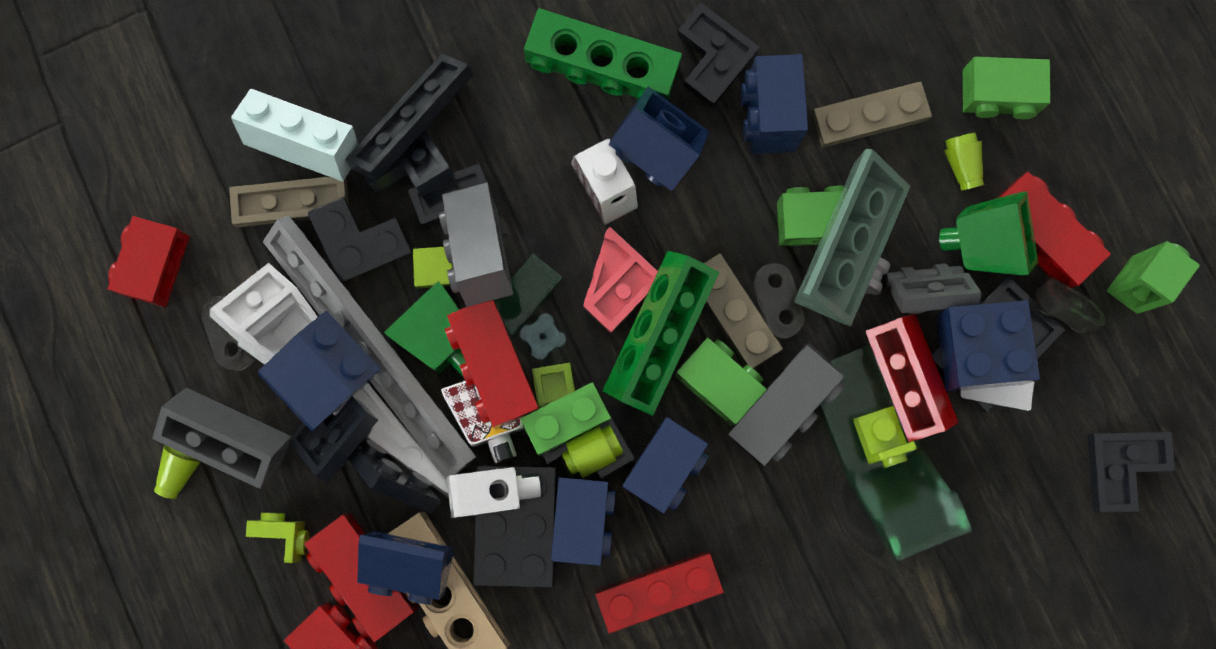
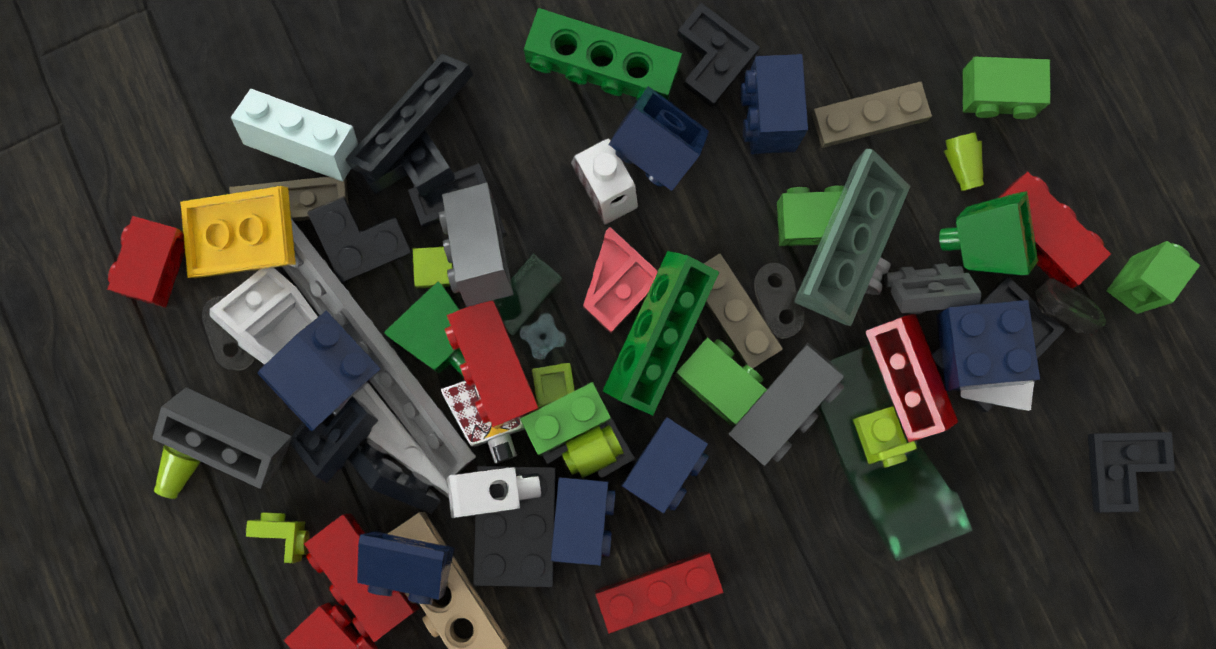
none -> yellow tile [180,186,296,278]

